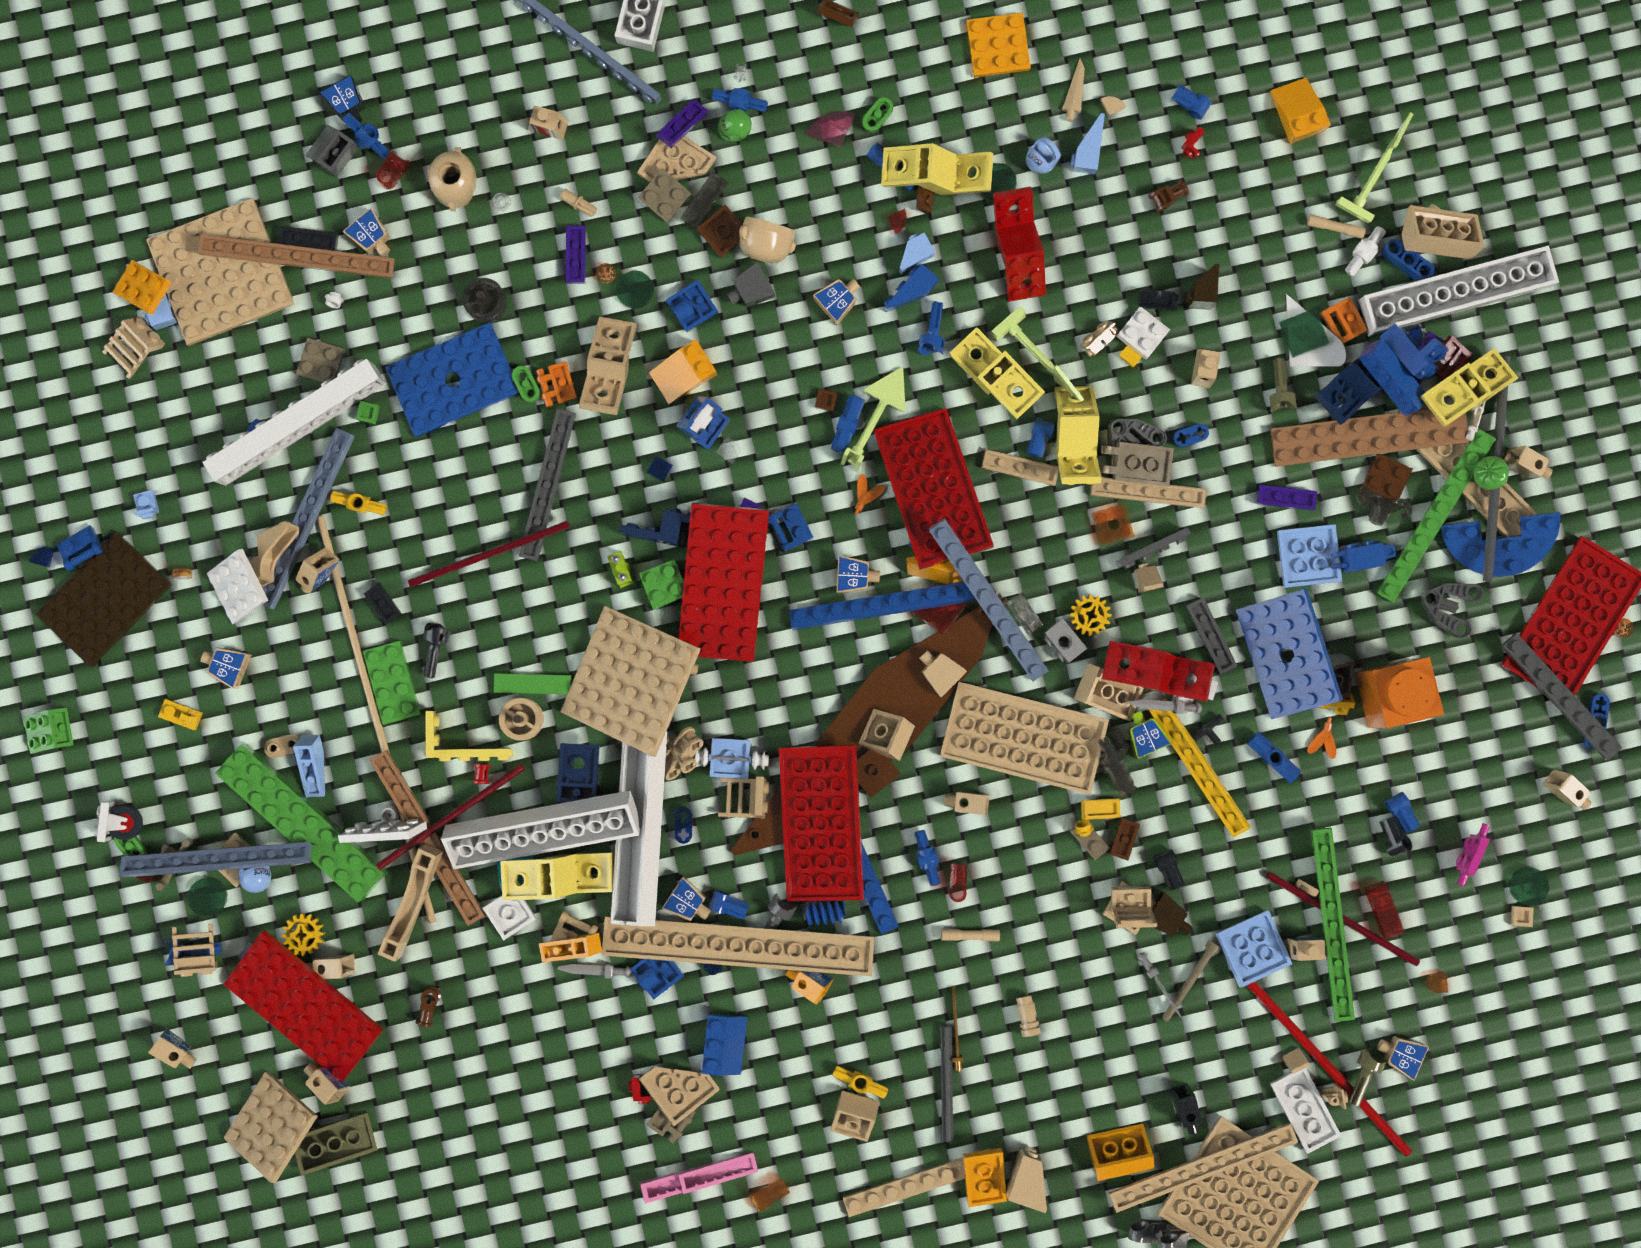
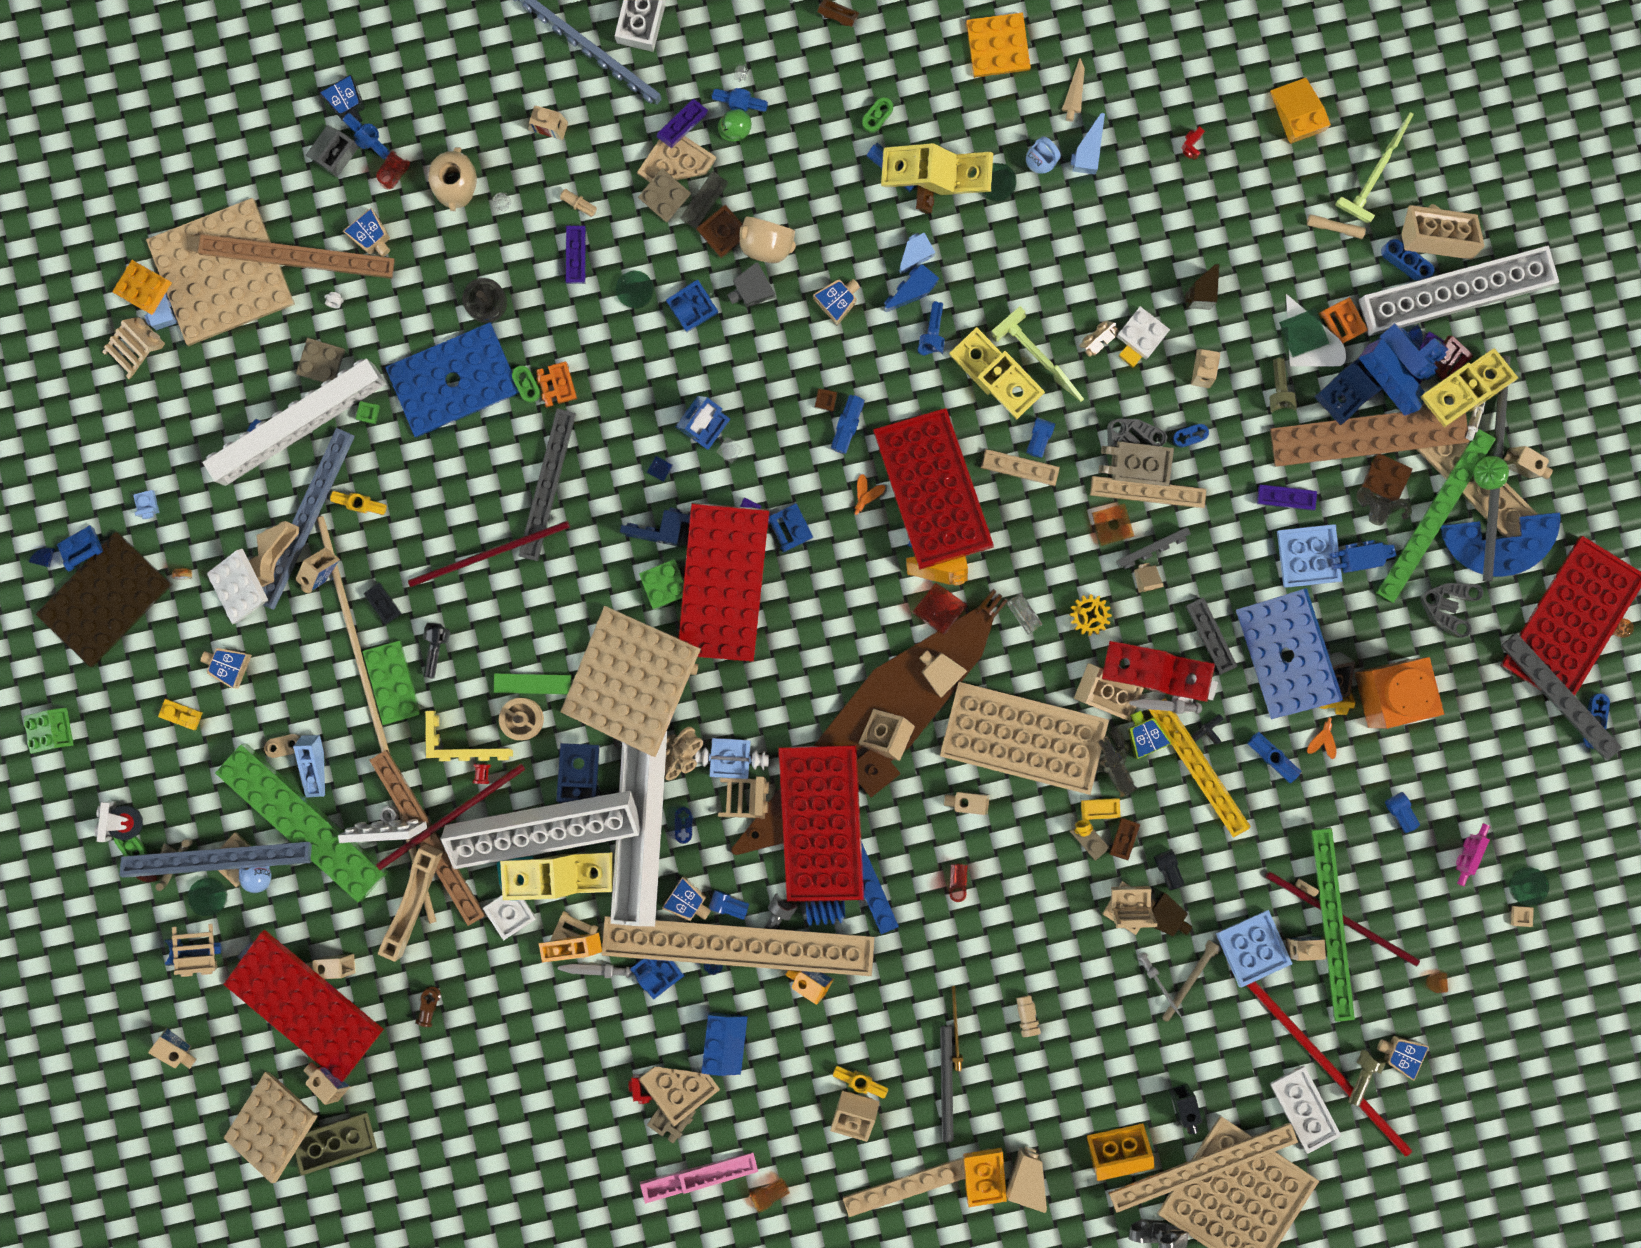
black plate [278,226,339,251] -> none
yellow gear [281,913,325,956] -> none
tan bracket [579,317,637,415] -> none
clear orange tile [596,263,616,283] -> none
lime piece [607,551,634,588] -> none
light orange slope [649,339,717,405] -> none
blue plate [789,582,977,630] -> none
clear pink brick [806,111,855,148] -> none
blue torso [837,556,880,593] -> none
yellowish green piece [841,367,905,473] -> none
clear red tile [887,209,907,235] -> none
blue axle [914,830,941,886] -> none
sand blue plate [928,518,1048,682] -> none
tan piece [941,929,1000,941] -> none
red bracket [993,186,1046,302] -> none
light grey brick [1043,618,1087,663] -> none
light yellow bracket [1054,386,1101,485] -> none
tan tile [1100,96,1127,117] -> none
black hinge [1138,288,1179,311] -> none
reddish brown connector [1148,179,1189,213] -> none
blue piece [1171,84,1212,120] -> none
tan tile [1282,1048,1310,1074] -> none
tan hinge [1321,1082,1348,1109] -> none
white axle [1345,226,1386,276] -> none
clear red beam [1365,881,1404,940] -> none
black piece [1379,816,1412,857] -> none
tan torso [1542,770,1592,810] -> none

